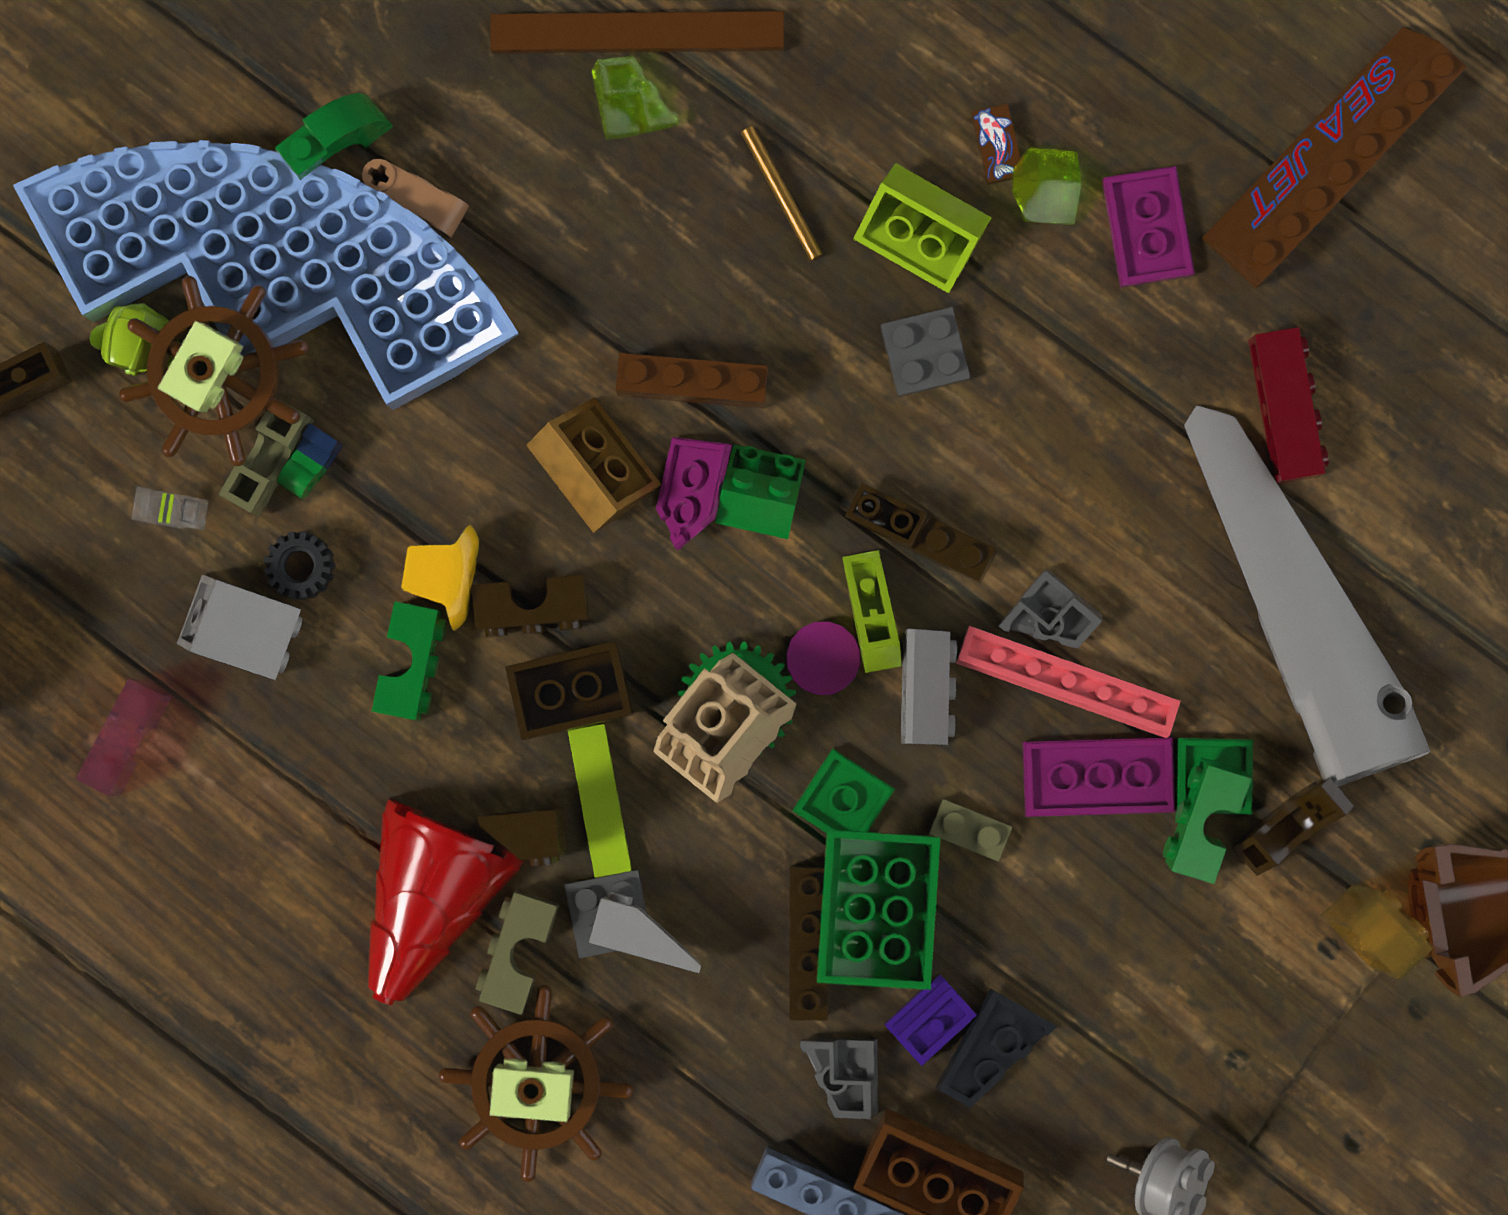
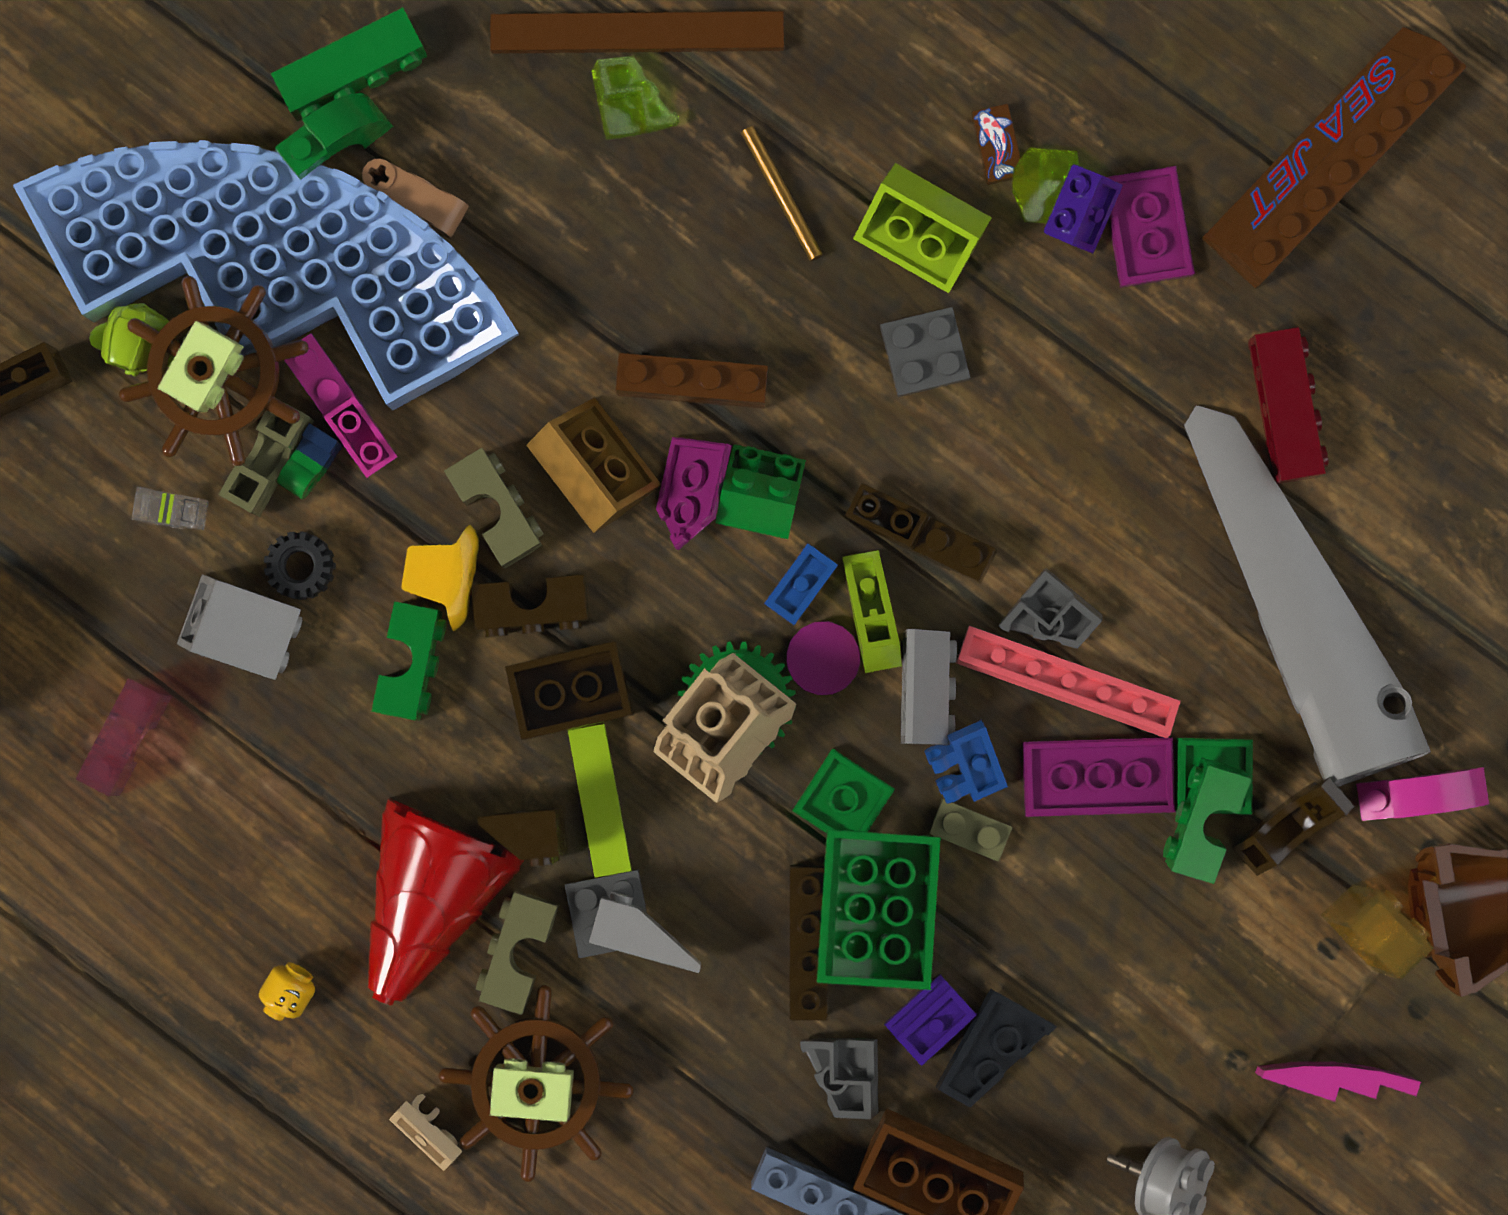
none -> yellow head [258,962,315,1021]
none -> green brick [271,8,428,122]
none -> dark pink slope [284,333,397,478]
none -> tan plate [389,1094,462,1171]
none -> olive arch [444,448,544,569]
none -> blue plate [764,544,838,625]
none -> blue plate [924,720,1008,804]
none -> dark purple bracket [1044,164,1123,254]
none -> dark pink slope [1255,1062,1421,1102]
none -> dark pink arch [1356,767,1489,821]

